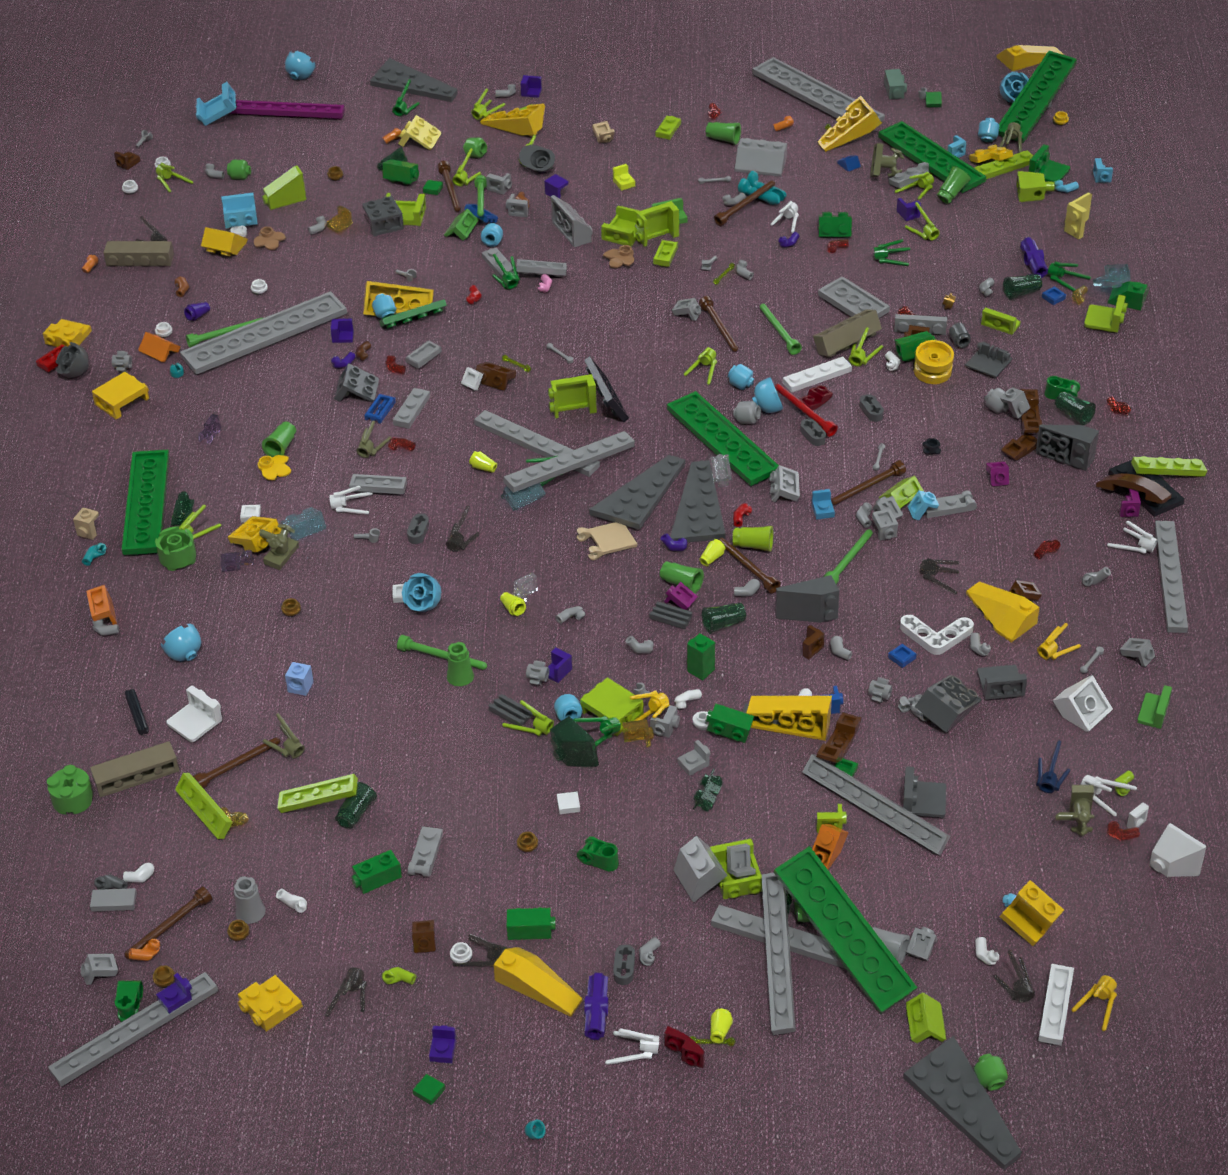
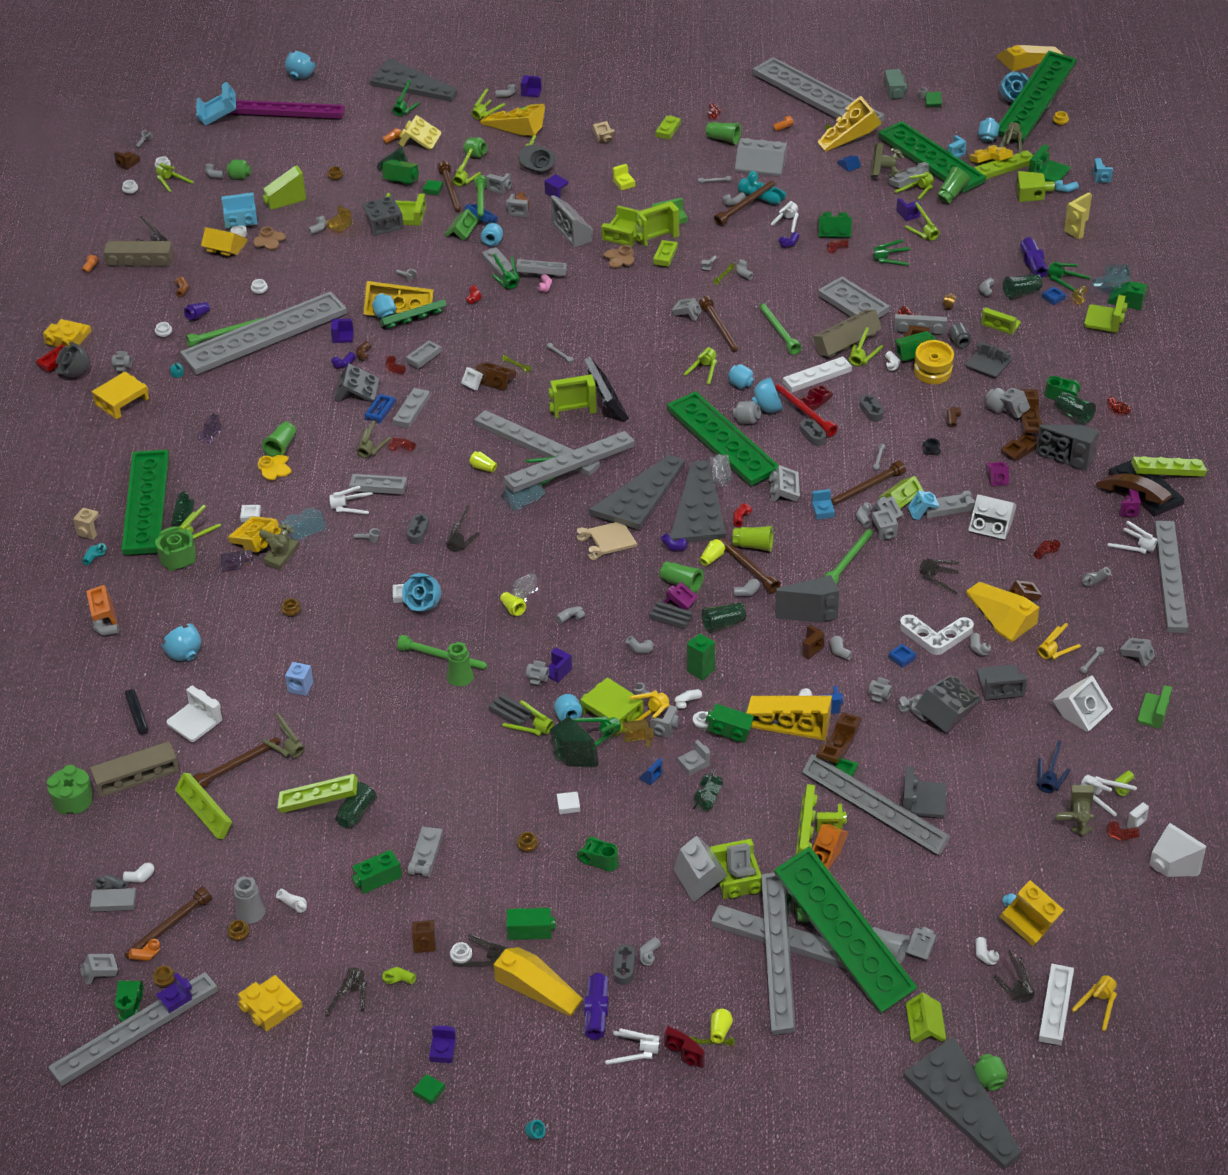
orange panel [138,332,181,362] -> none
clear yellow arm [221,807,249,827] -> none
none -> blue slope [639,758,663,785]
none -> lime plate [795,784,818,855]
none -> reddish brown arm [947,406,961,427]
none -> white slope [968,494,1016,540]

